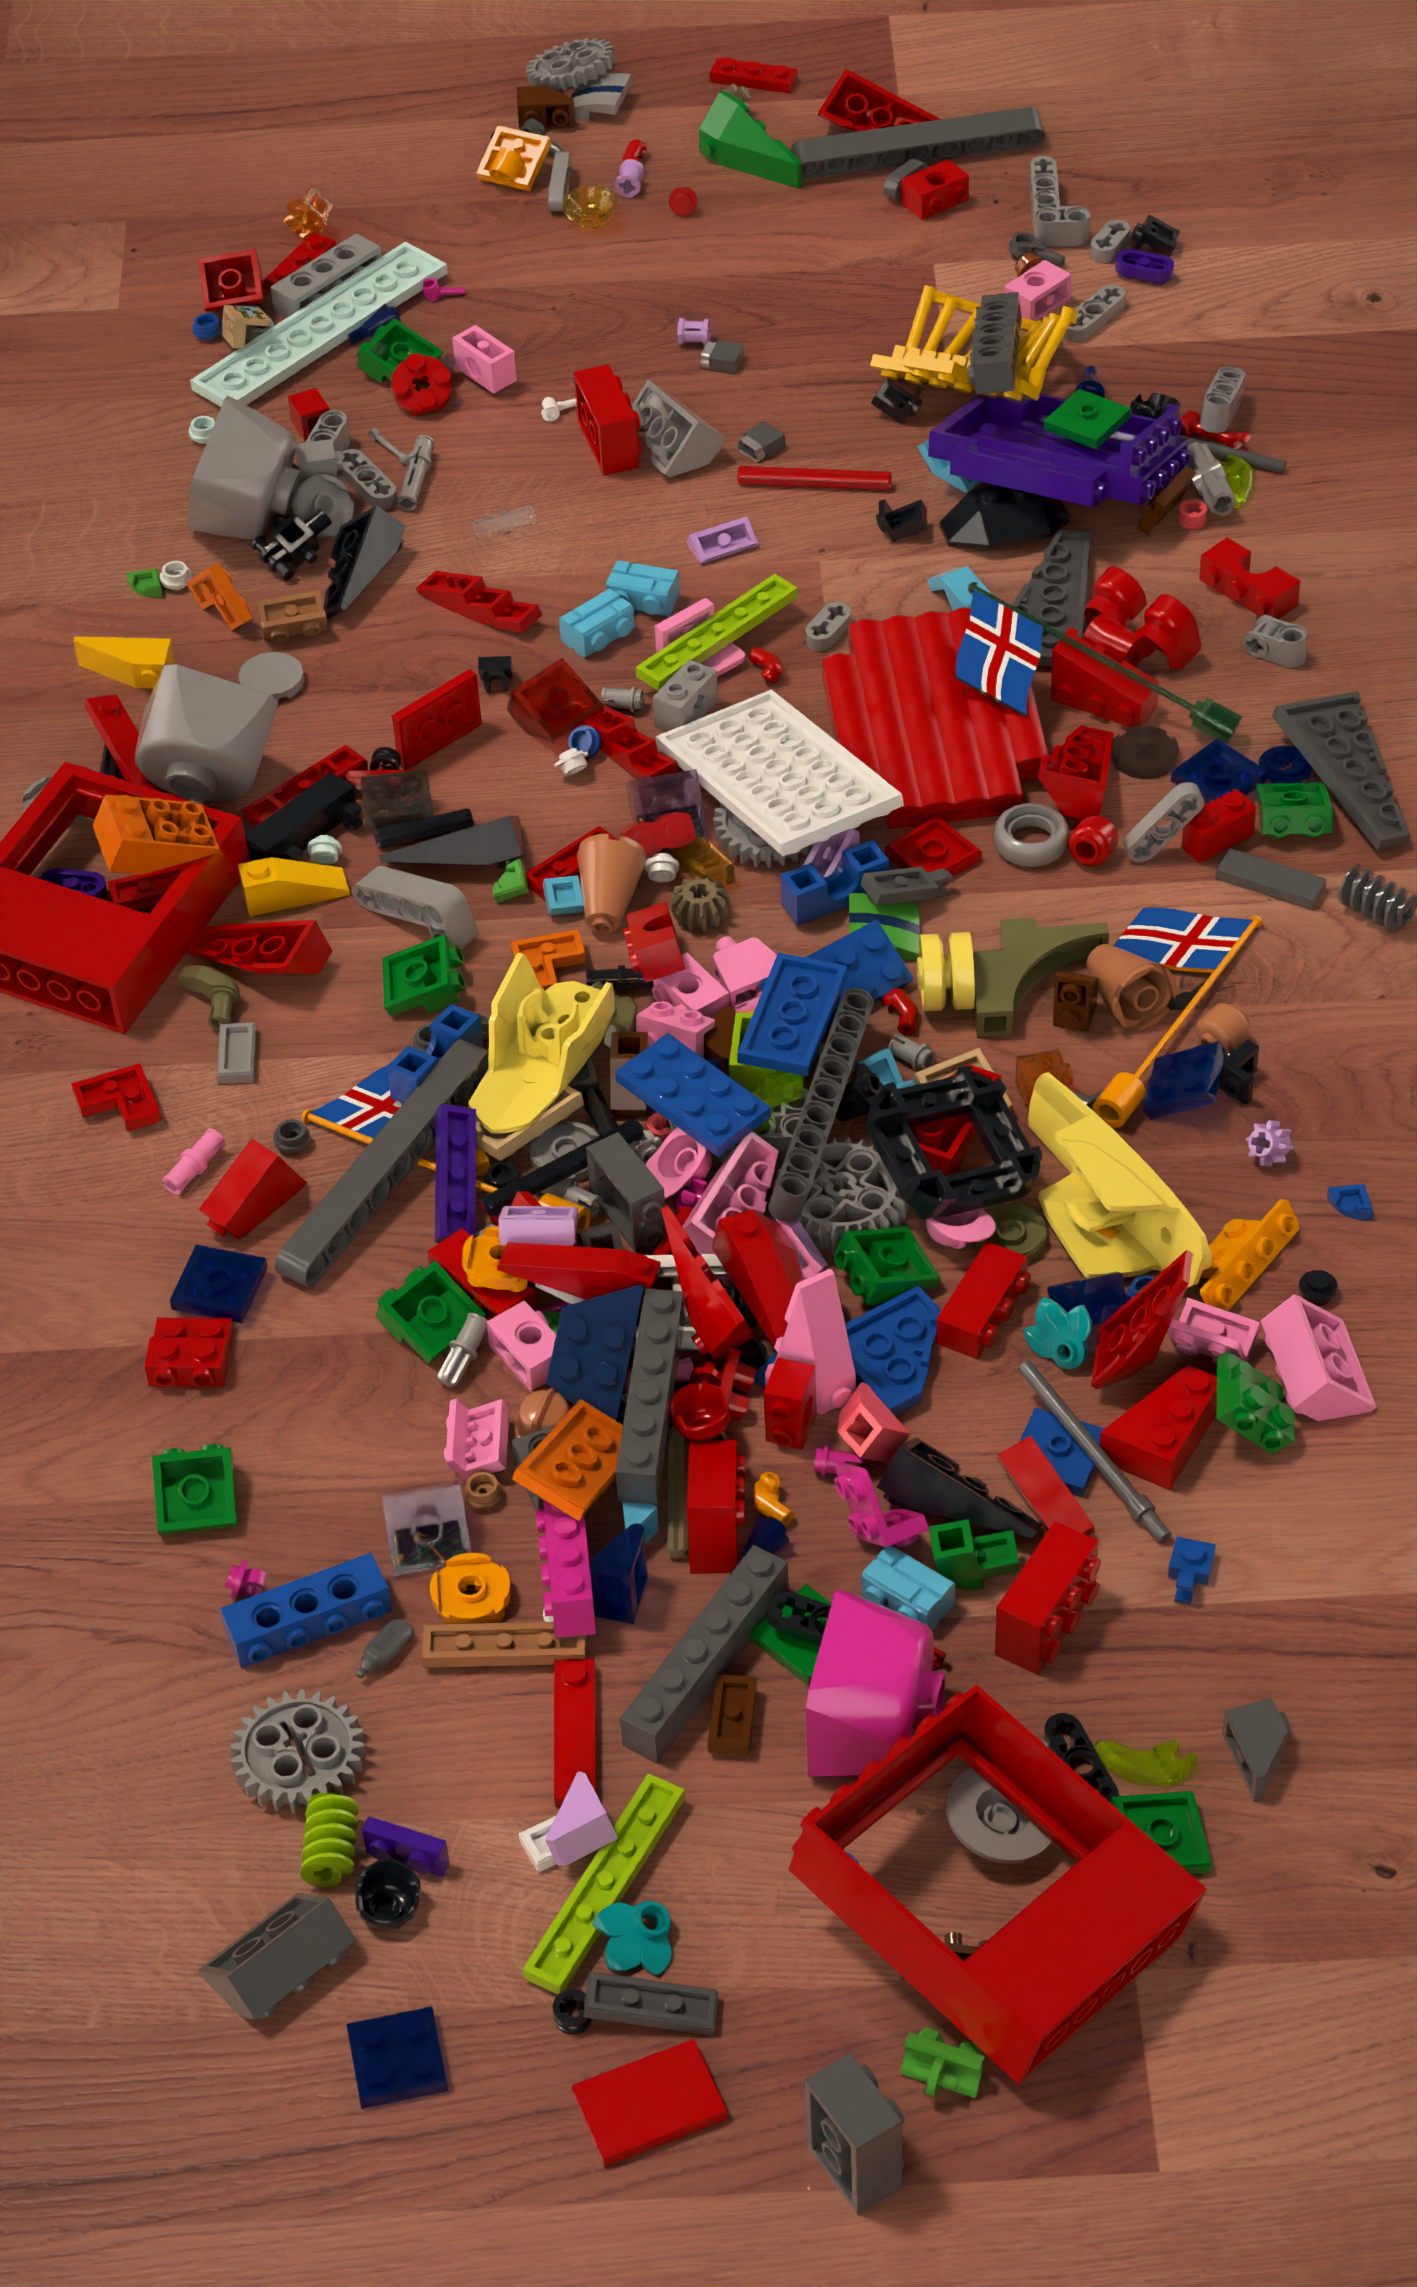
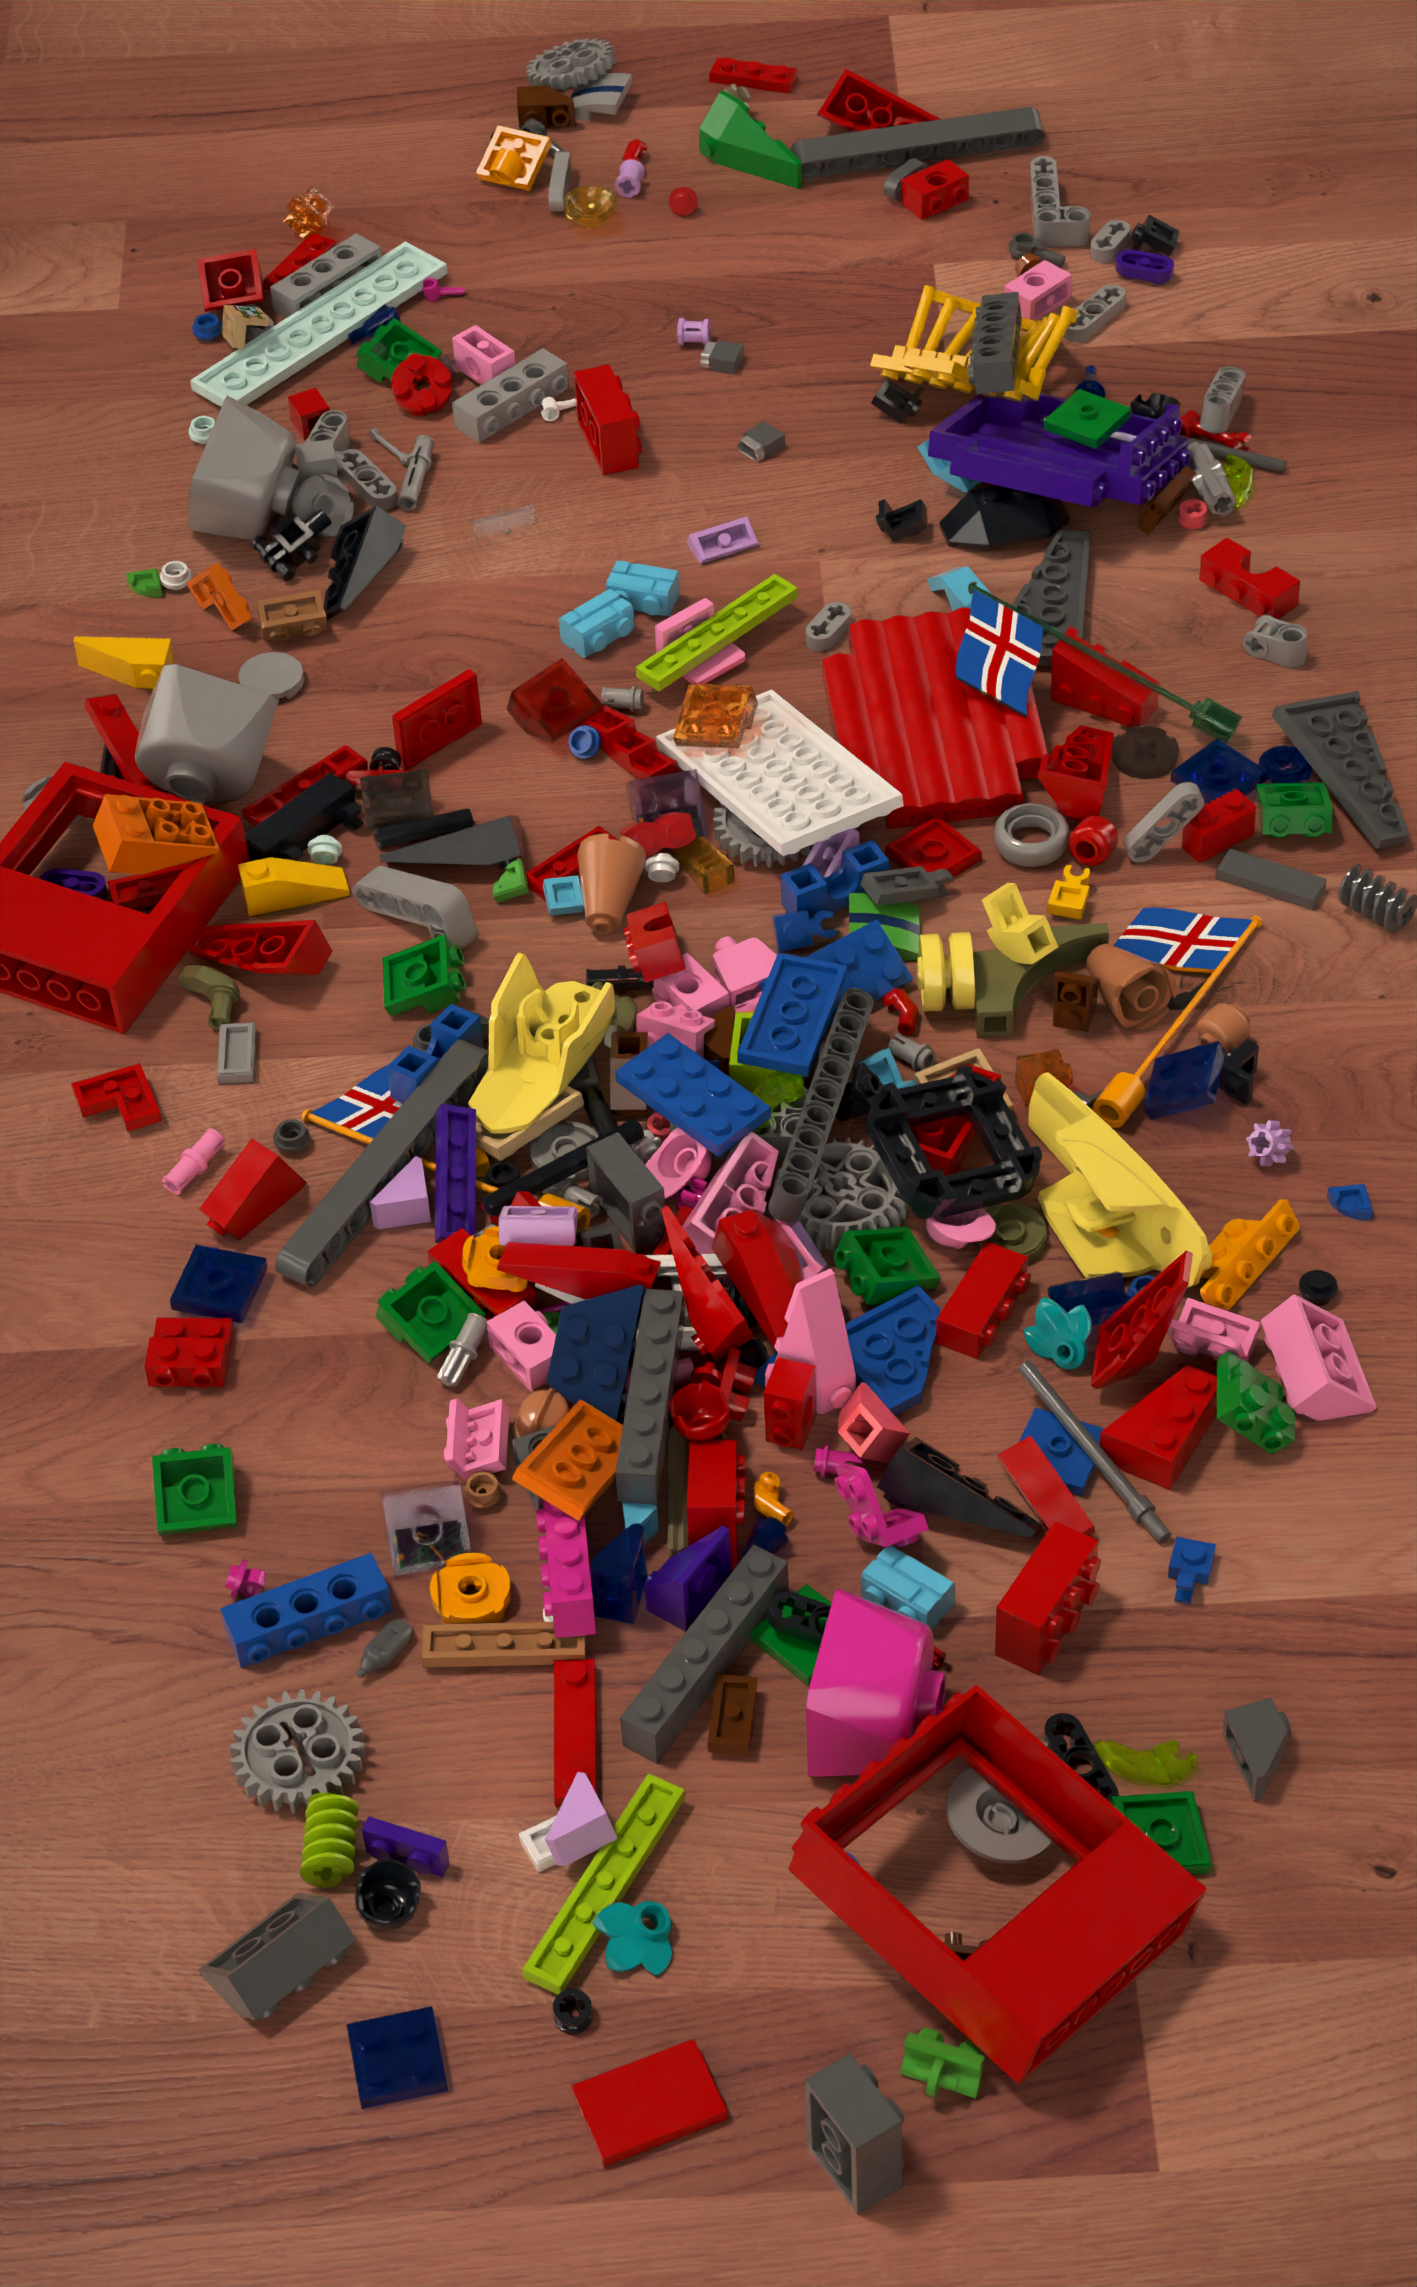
red slope [416,571,542,633] -> none
black tile [478,656,513,692] -> none
orange plate [510,929,586,991] -> none
white plate [554,748,589,776] -> none
dark grey tile [583,1971,718,2036] -> none
light grey wedge [632,379,726,478] -> none
light grey brick [653,659,718,732] -> none
dark tan gear [671,875,730,932] -> none
red axle [737,466,892,490] -> none
red arm [749,646,784,684] -> none
green brick [929,1519,1021,1590] -> none
red piece [1082,566,1202,670] -> none
none -> lavender slope [370,1156,431,1230]
none -> light grey brick [452,348,569,443]
none -> dark purple slope [644,1526,732,1632]
none -> clear orange plate [673,684,758,748]
none -> blue plate [772,909,836,952]
none -> light yellow brick [982,883,1058,964]
none -> yellow plate [1047,865,1090,920]

